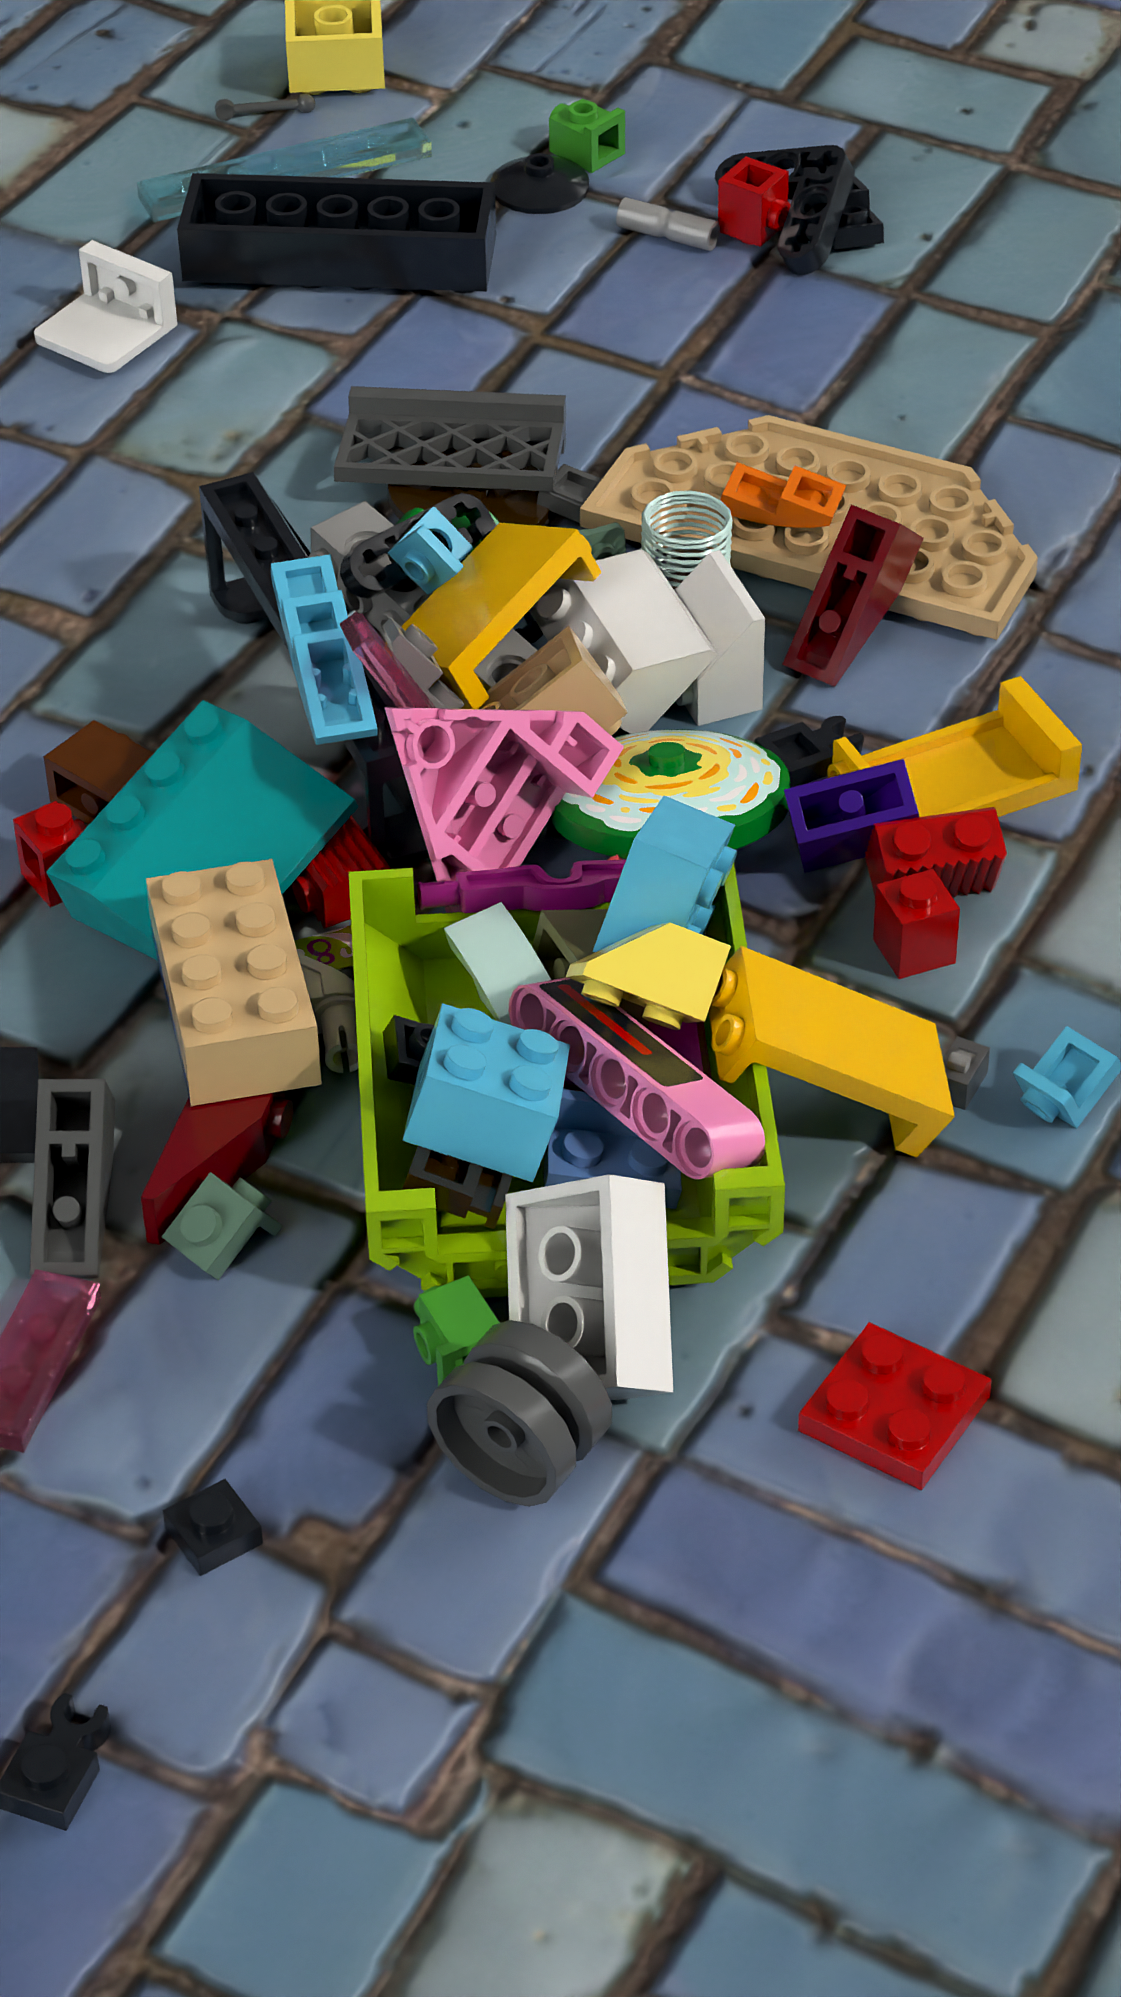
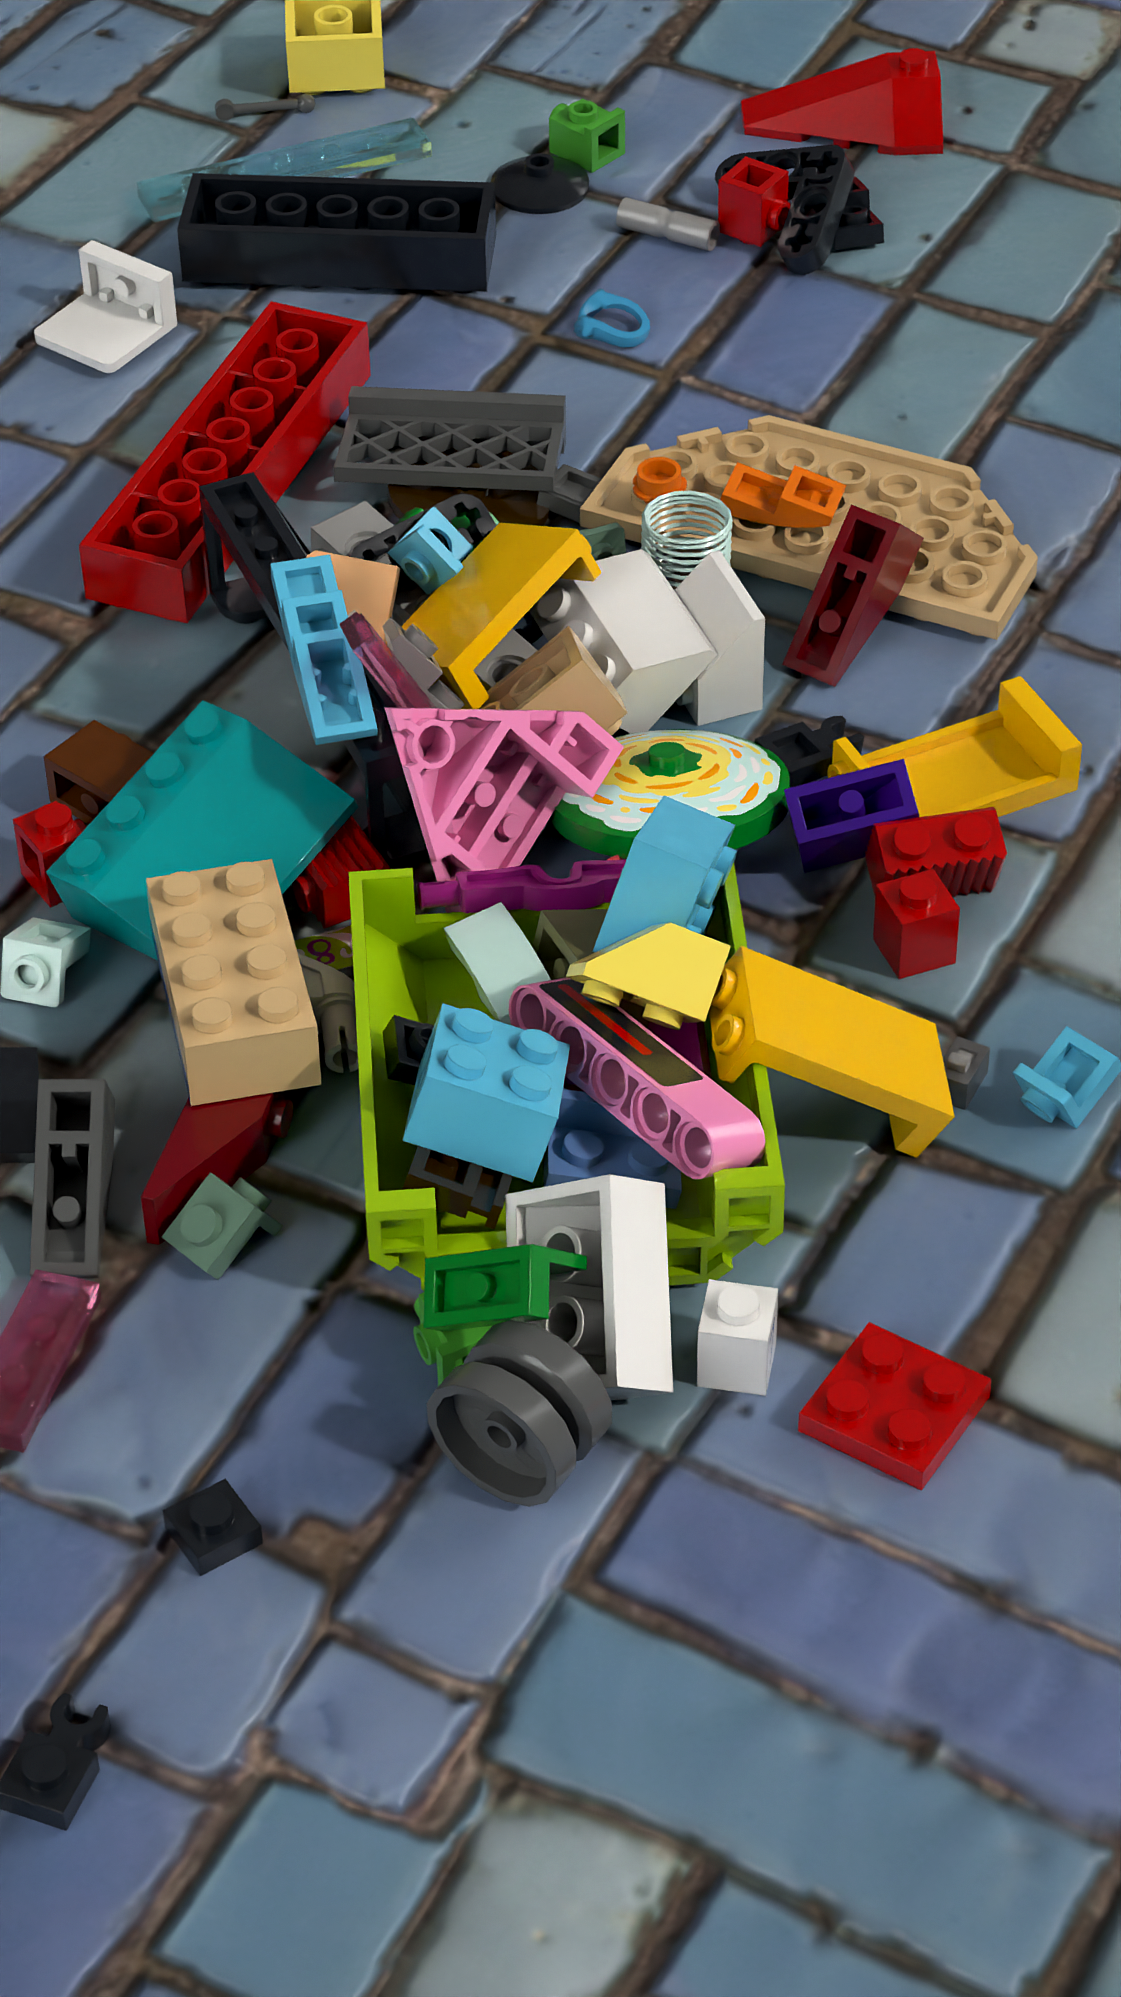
none -> light aqua bracket [0,917,91,1007]
none -> red brick [79,301,371,624]
none -> light nougat slope [306,550,401,648]
none -> green panel [423,1244,587,1332]
none -> dark azure piece [573,289,650,348]
none -> orange plate [633,457,687,504]
none -> white brick [697,1279,778,1396]
none -> red wedge [740,48,944,156]

